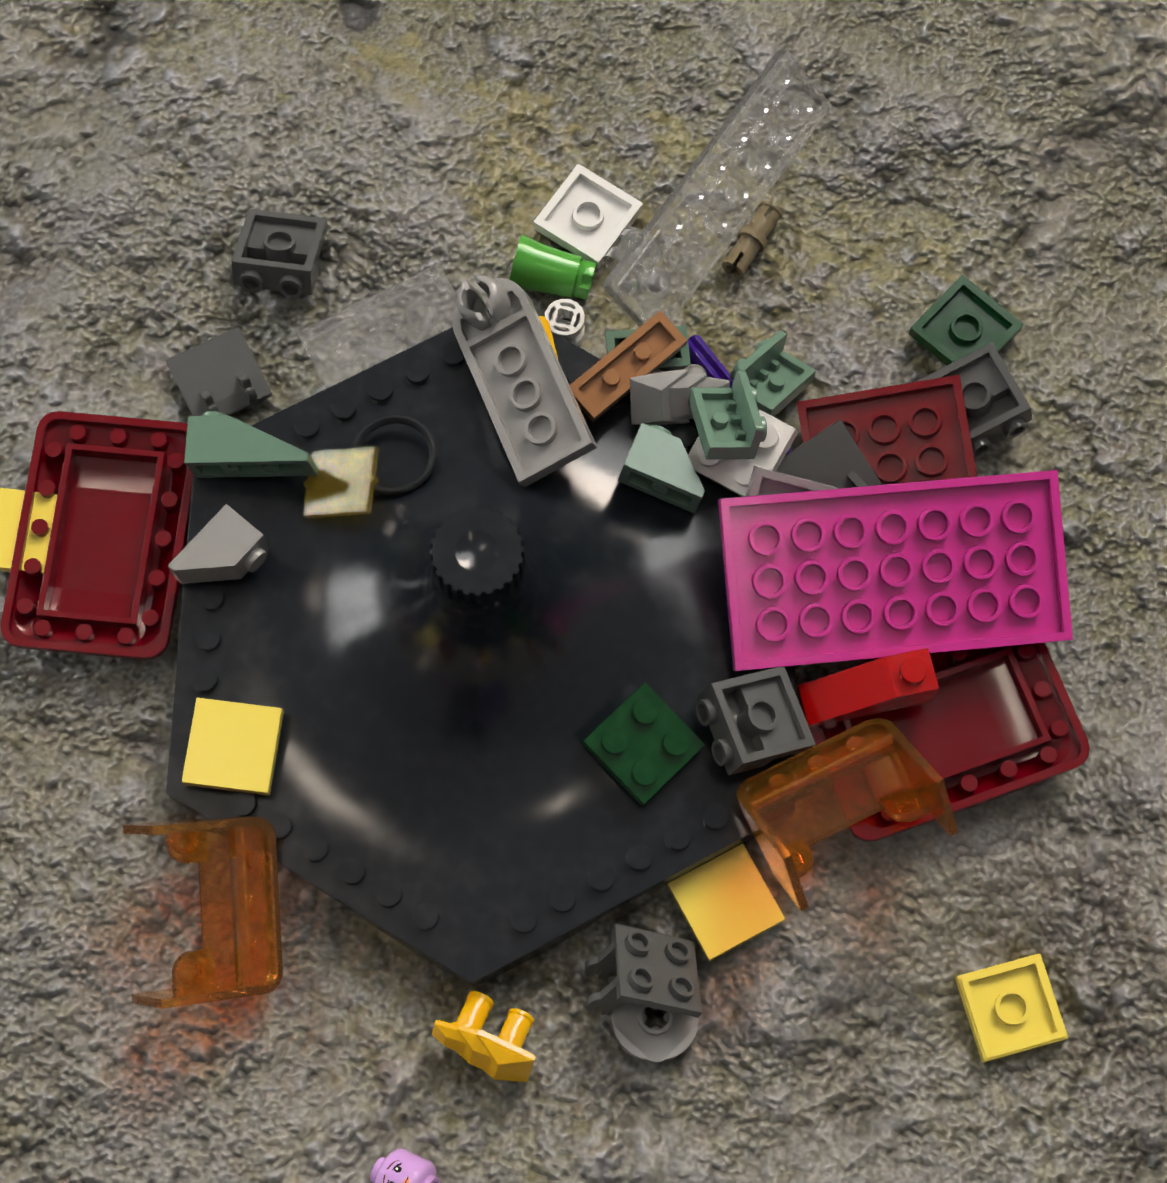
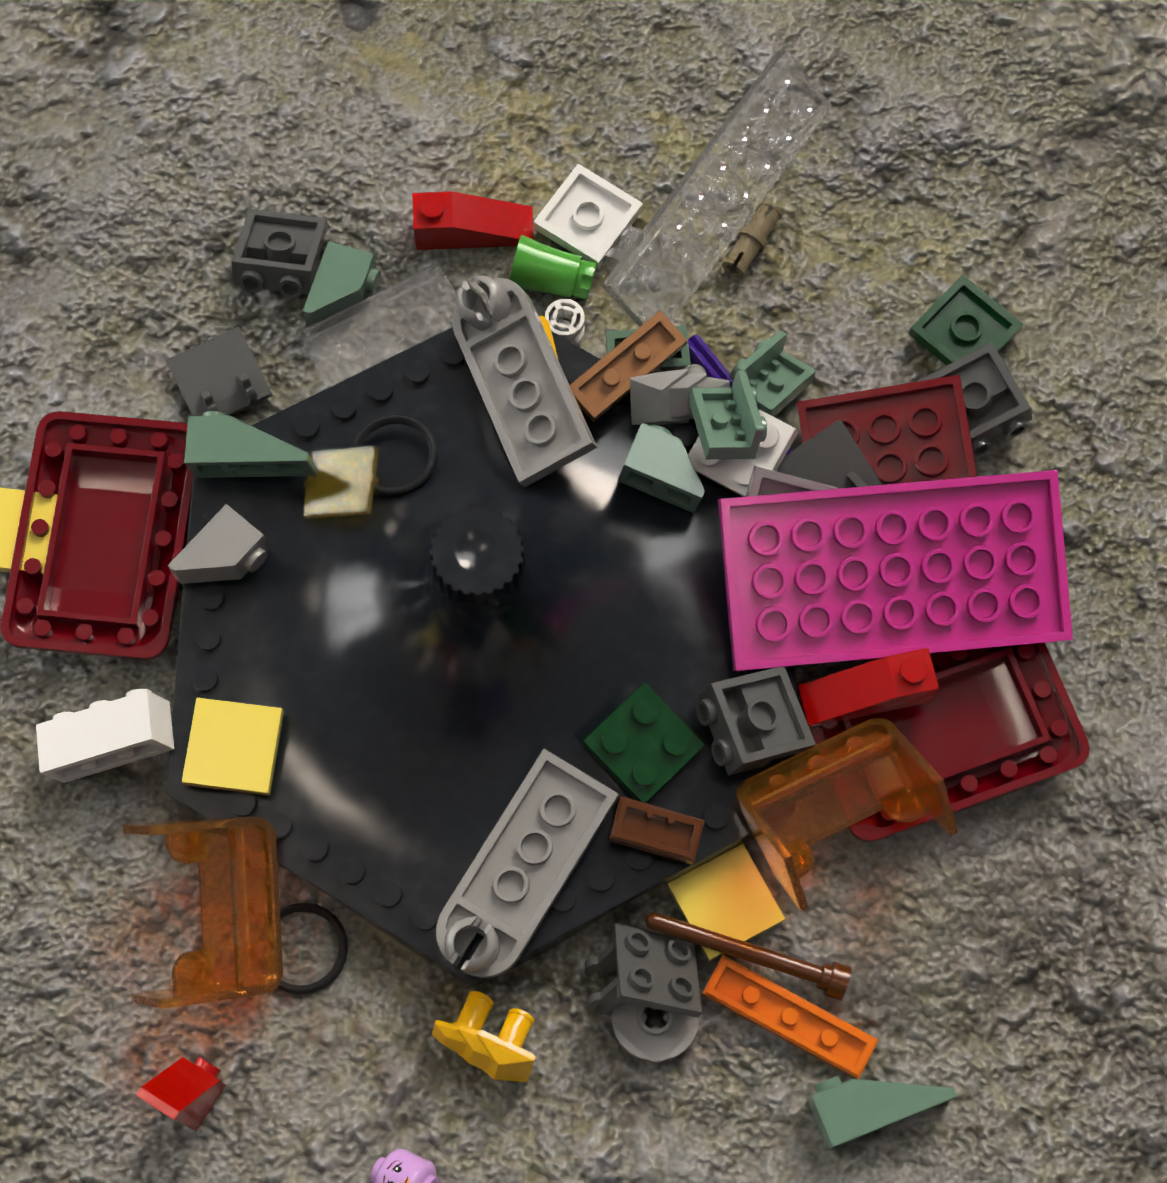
light yellow tile [955,953,1068,1063] -> none
none -> white brick [36,689,174,783]
none -> red slope [136,1057,226,1131]
none -> black tyre [256,903,348,995]
none -> sand green slope [303,241,381,330]
none -> red slope [412,191,534,250]
none -> light grey plate [436,749,619,978]
none -> reddish brown plate [607,796,705,865]
none -> reddish brown piece [645,913,851,1001]
none -> orange tile [702,955,878,1079]
none -> sand green slope [807,1076,957,1150]

